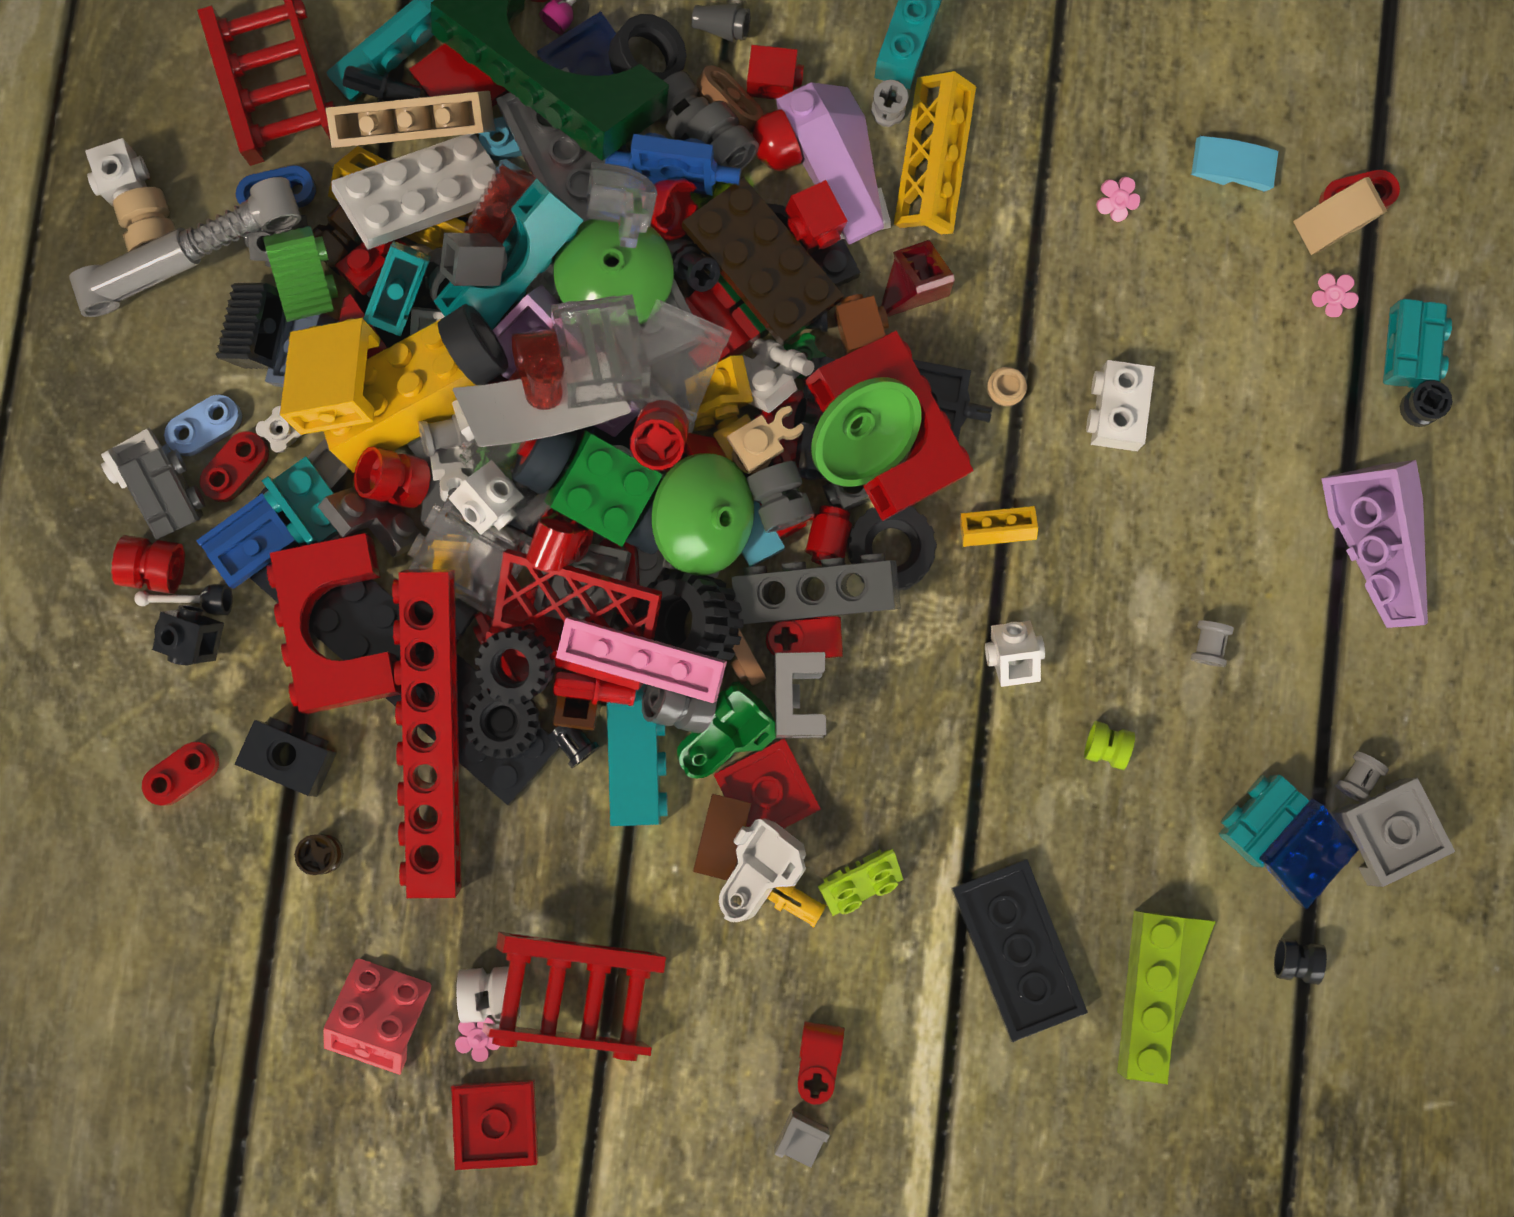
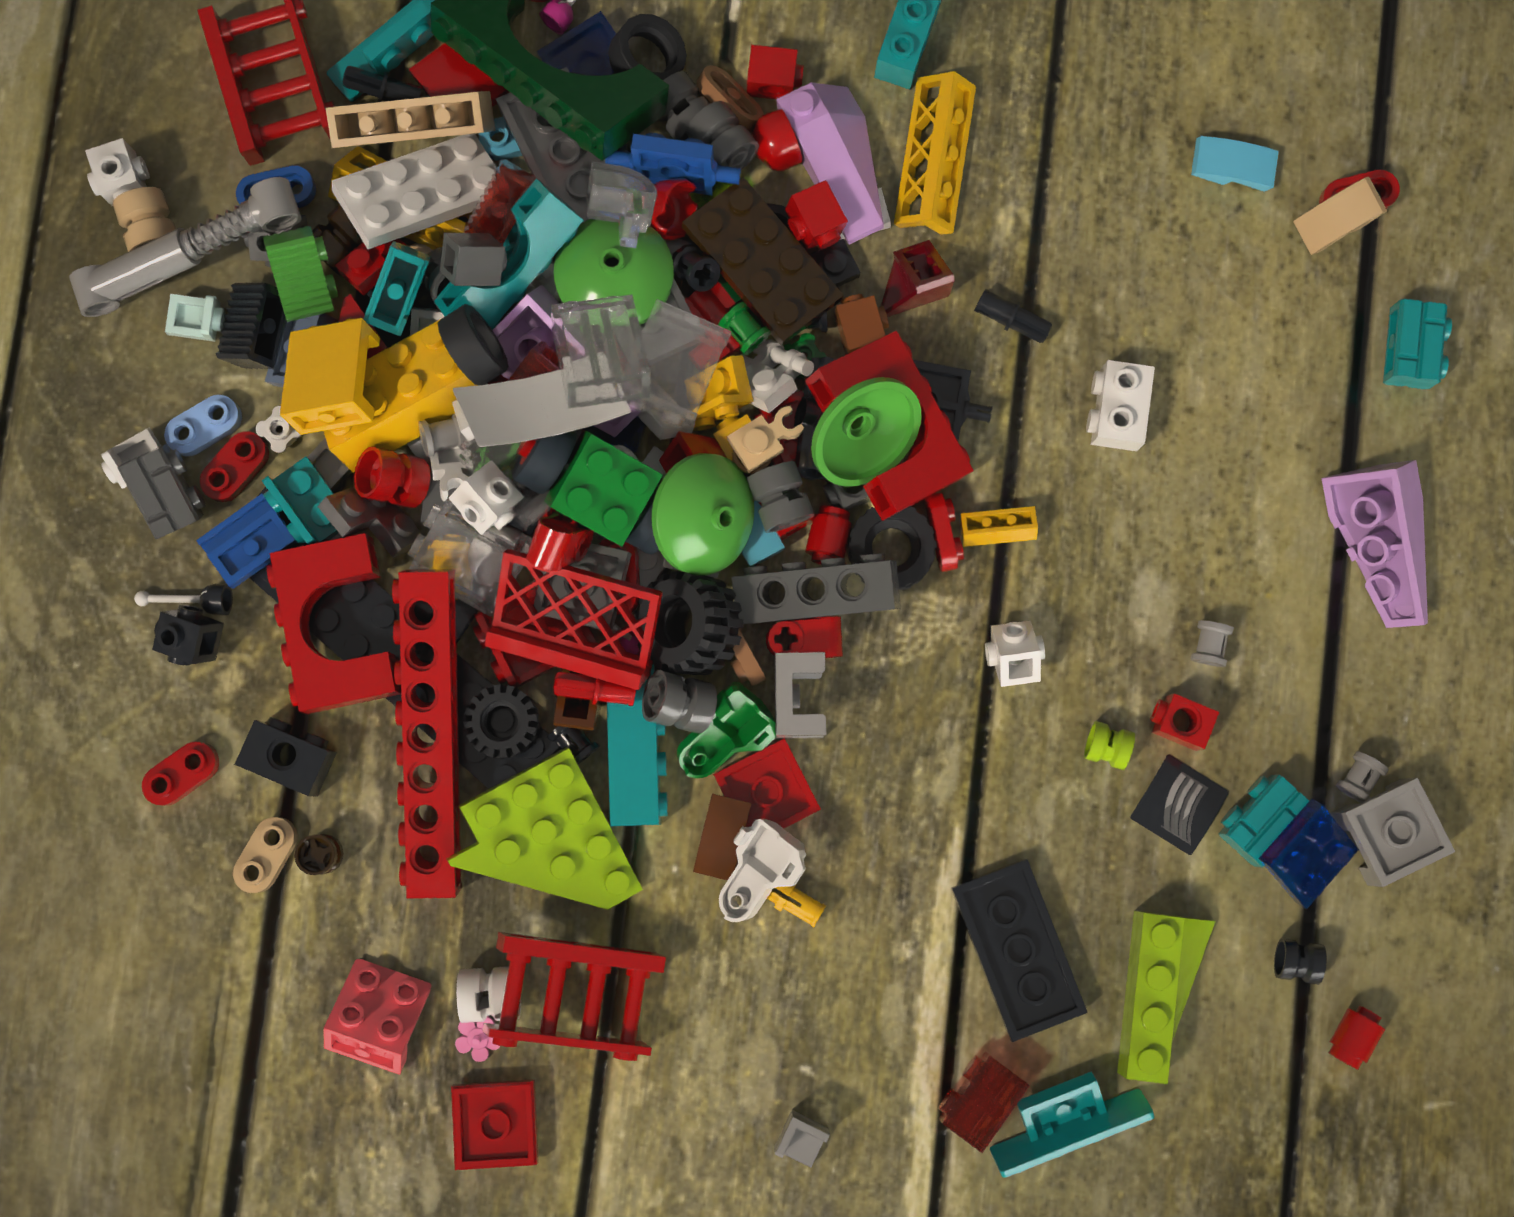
red wheel [111,535,185,594] -> none
black tyre [475,626,555,704] -> none
clear red piece [511,329,564,410] -> none
bright pink plate [556,617,727,703] -> none
red wheel [630,400,689,470] -> none
dark grey cone [692,3,751,43] -> none
red piece [798,1021,845,1105] -> none
lime hinge [818,849,904,916] -> none
light grey bush [871,80,908,127] -> none
tan plate [987,367,1027,406] -> none
bright pink plant [1096,176,1140,222] -> none
bright pink plant [1312,273,1359,317] -> none
black wheel [1400,380,1453,427] -> none
none -> light aqua bracket [165,294,225,342]
none -> tan plate [233,817,298,893]
none -> lime wing [446,747,643,910]
none -> green bush [718,302,771,356]
none -> red plate [925,492,964,572]
none -> clear red brick [938,1052,1030,1153]
none -> black axle [974,289,1052,343]
none -> teal bracket [990,1071,1155,1178]
none -> black sticker [1130,755,1228,855]
none -> red brick [1150,693,1219,751]
none -> red brick [1328,1005,1386,1070]

